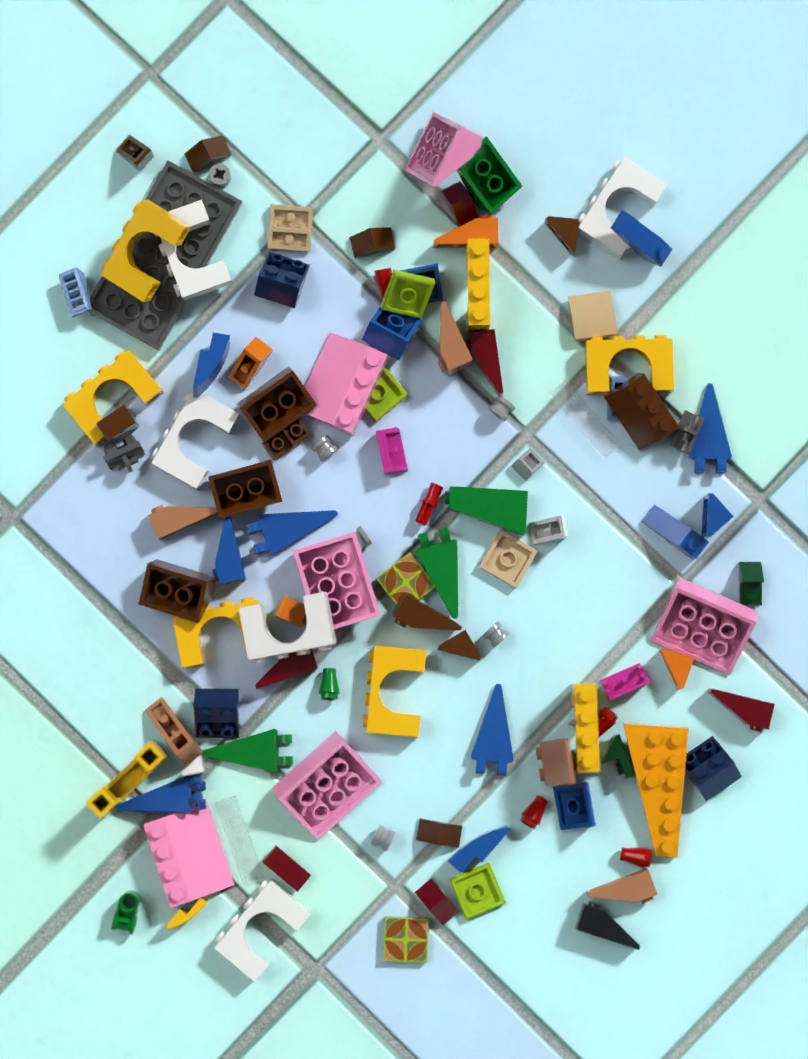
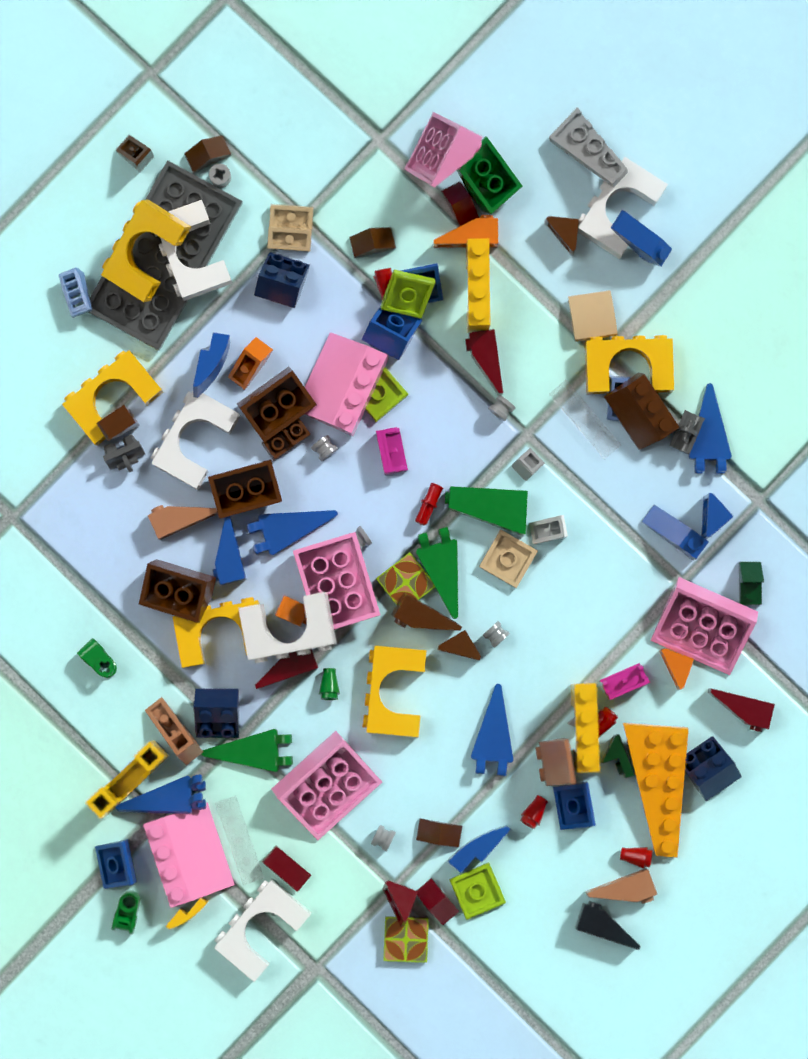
white slope [181,755,205,777] -> none
nougat slope [437,301,473,376] -> none
none -> green piece [77,638,117,678]
none -> blue slope [95,839,137,889]
none -> dark red slope [382,881,418,927]
none -> light grey wing [549,107,628,188]

